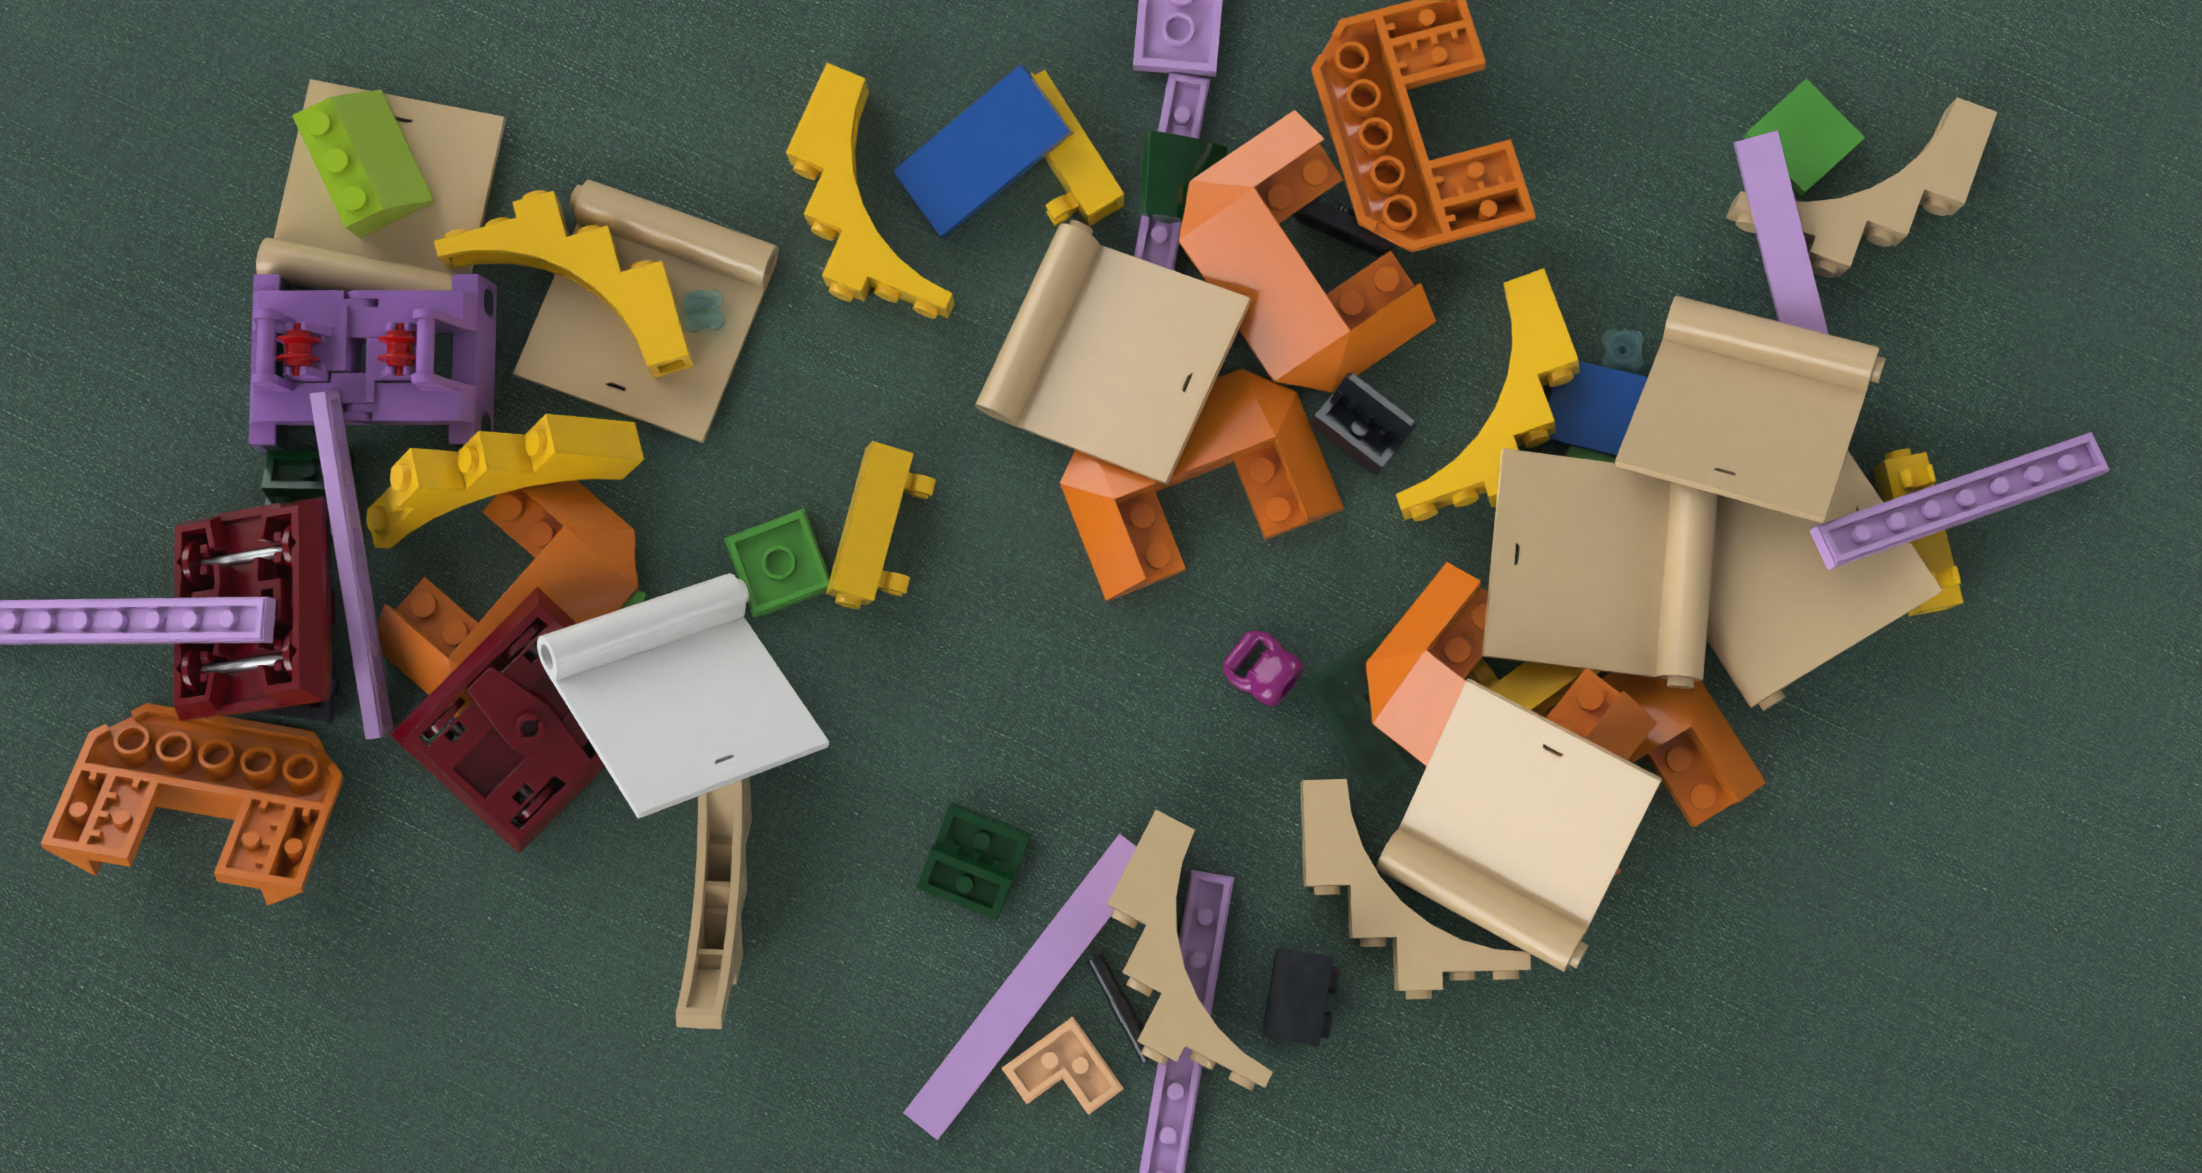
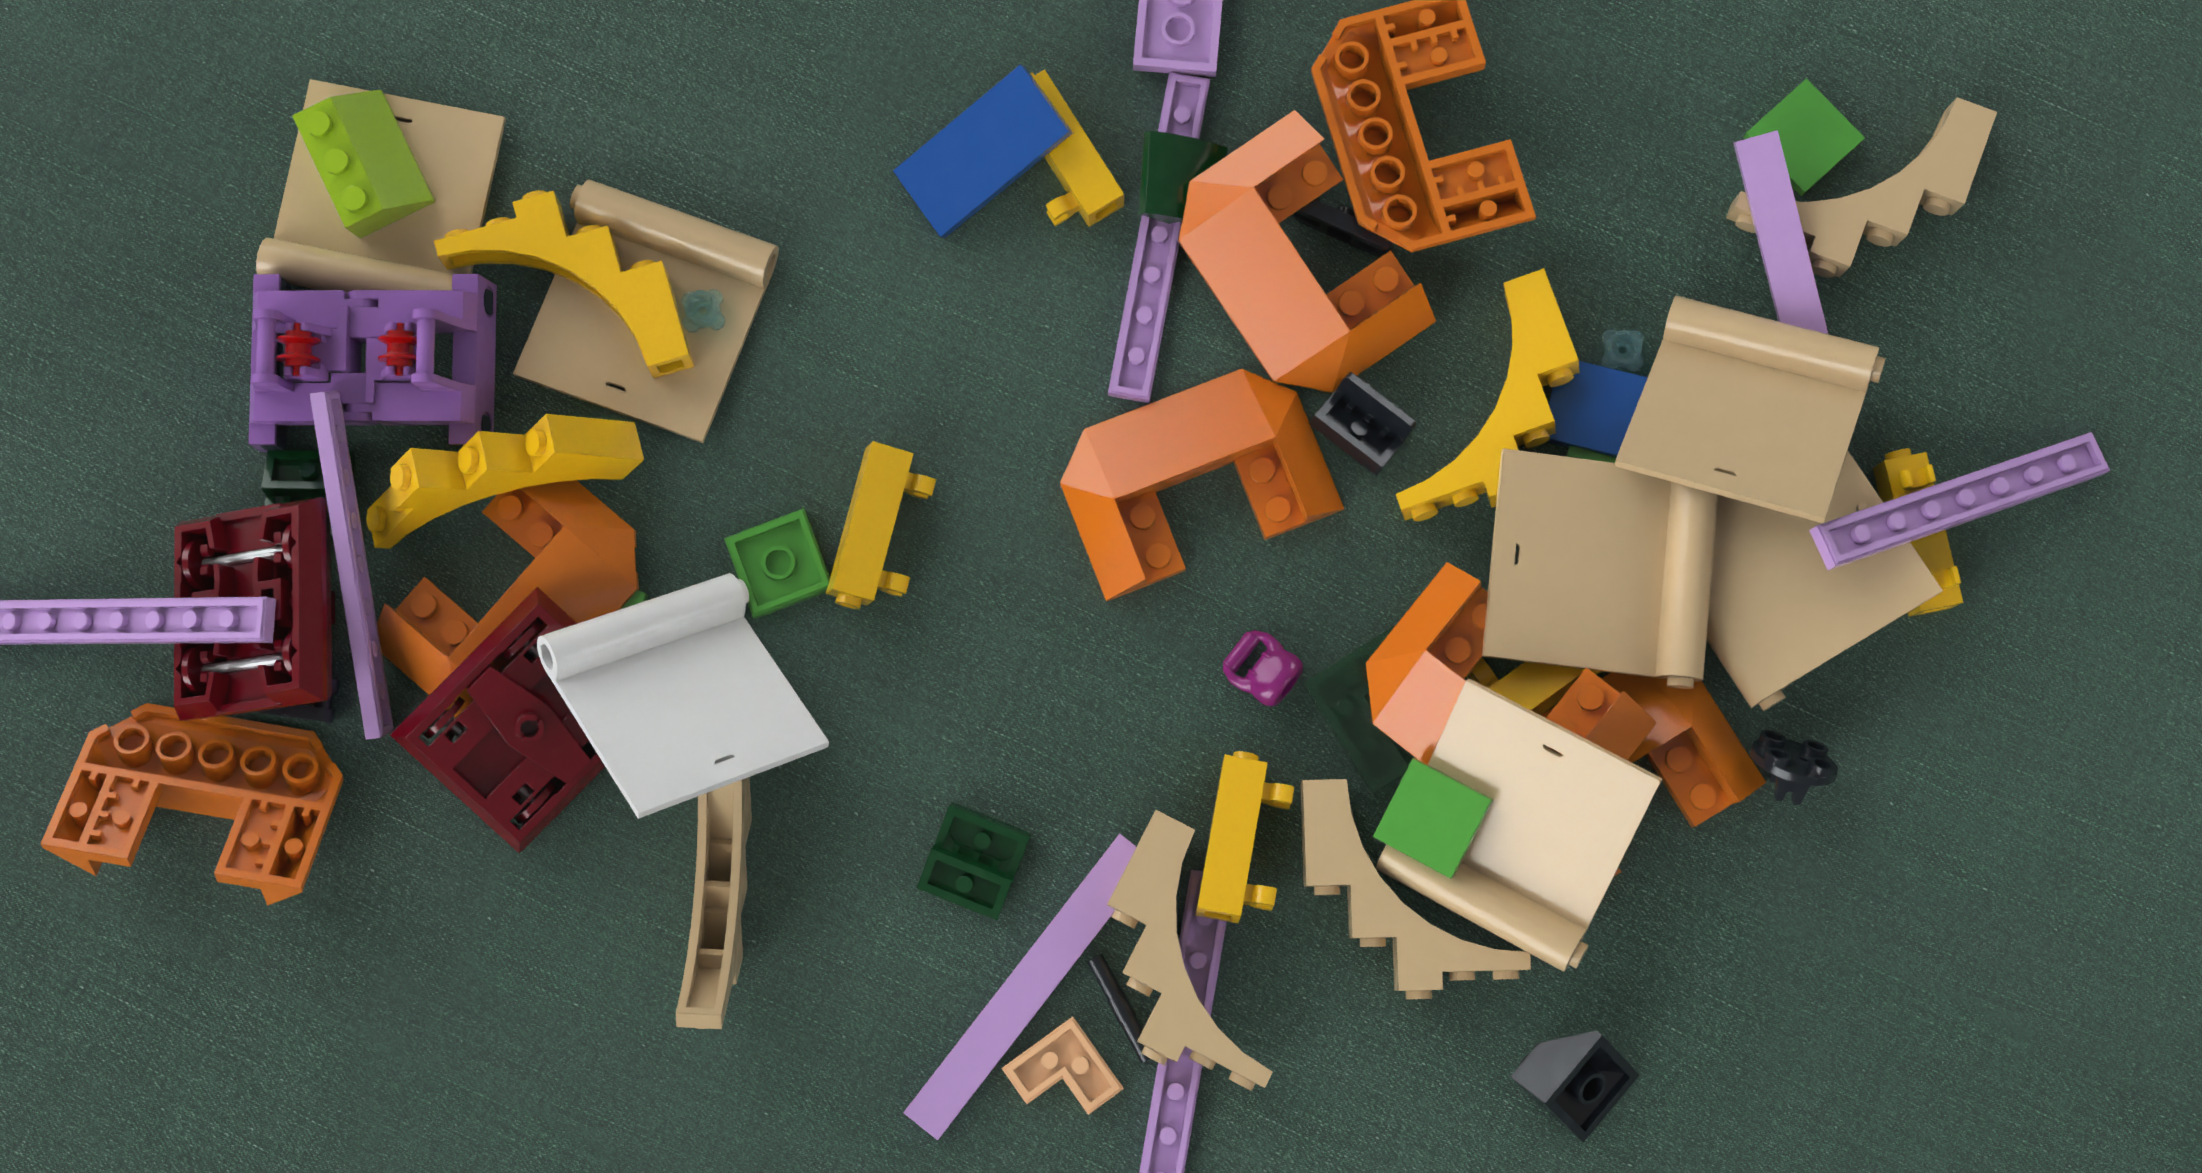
yellow arch [786,63,955,319] -> none
tan door [975,220,1252,485] -> none
black slope [1261,948,1340,1047] -> none
none -> yellow brick [1195,751,1294,924]
none -> bright green tile [1373,758,1494,879]
none -> black slope [1510,1030,1639,1142]
none -> black plate [1750,730,1838,805]

